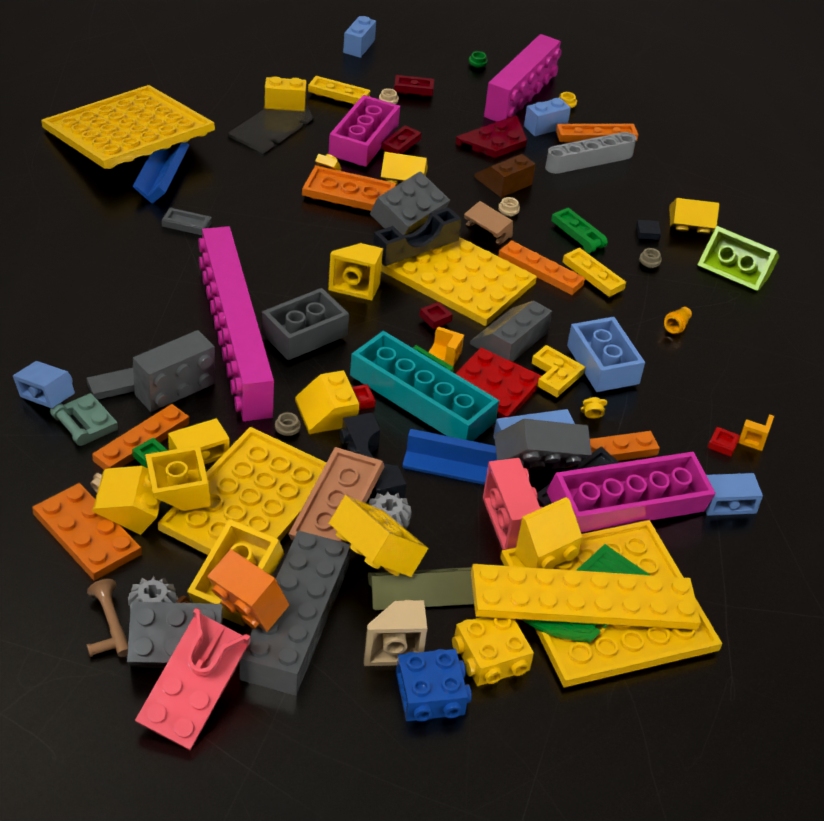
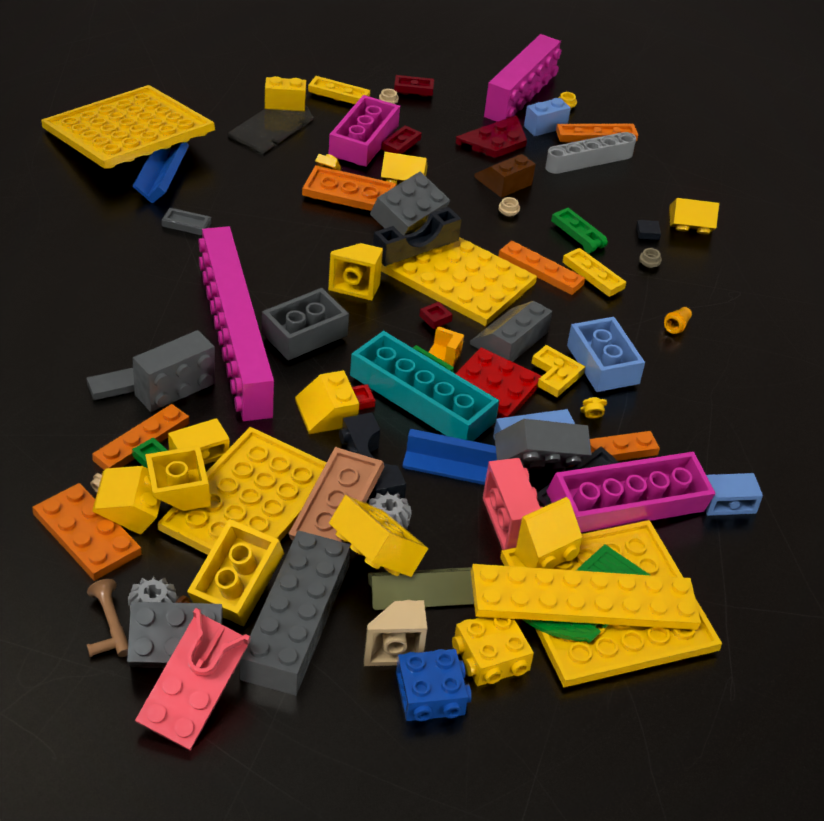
medium blue brick [13,361,75,408] -> none
sand green plate [50,393,118,446] -> none
orange brick [207,549,289,632] -> none
dark tan plate [275,412,301,436] -> none
medium blue brick [343,16,376,58] -> none
medium nougat hinge [464,201,513,245] -> none
green plate [469,51,488,68] -> none
lime slope [697,226,779,292] -> none
red tile [708,427,740,457] -> none
light orange panel [738,414,774,451] -> none

